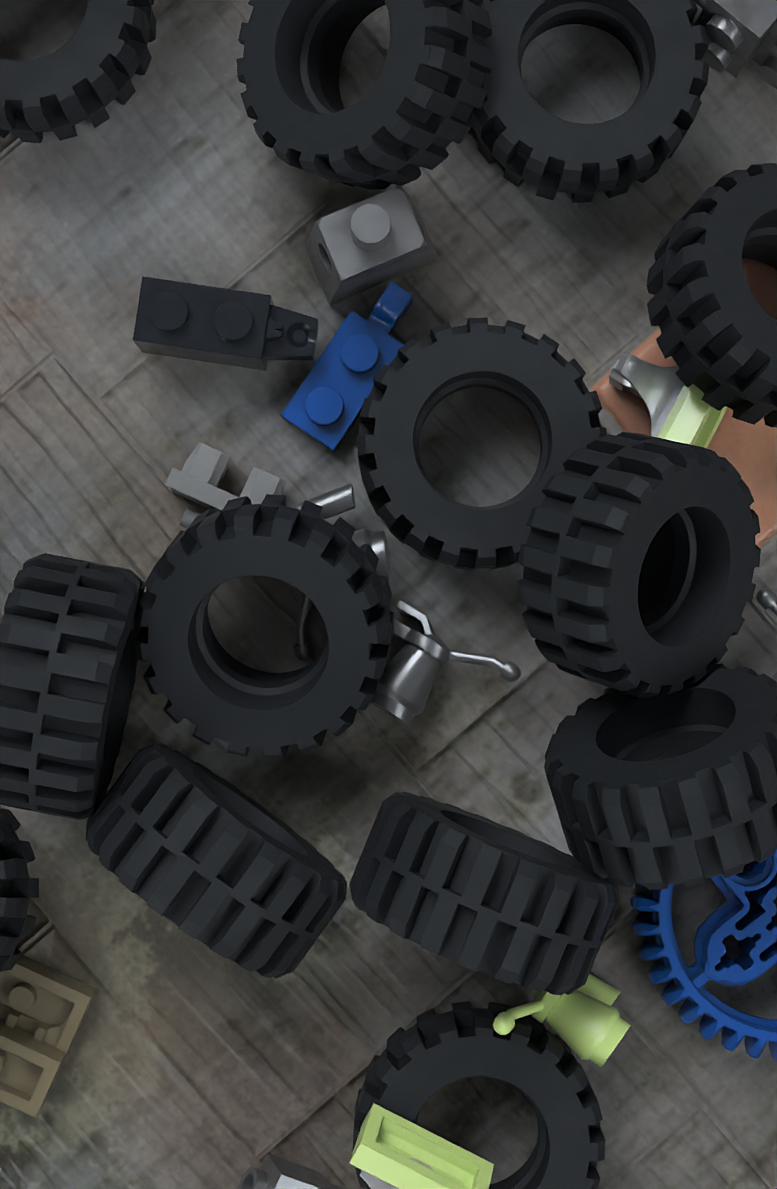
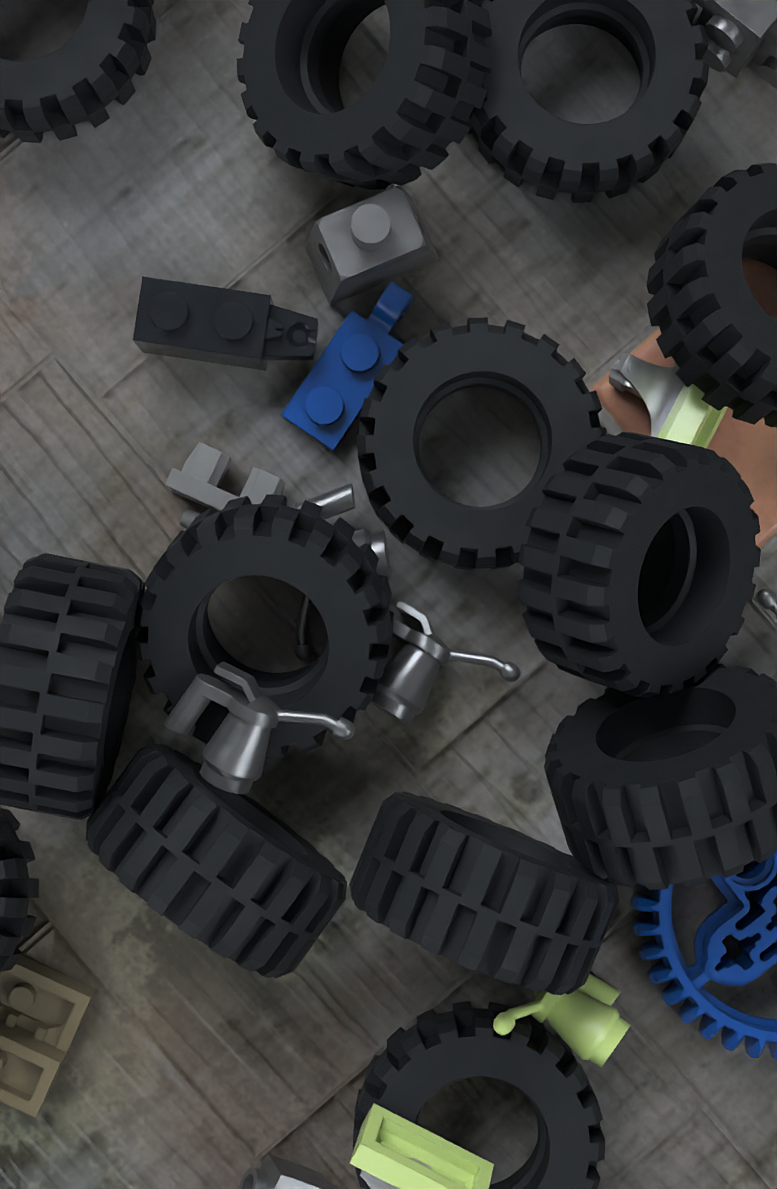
none -> flat silver piece [163,662,355,794]

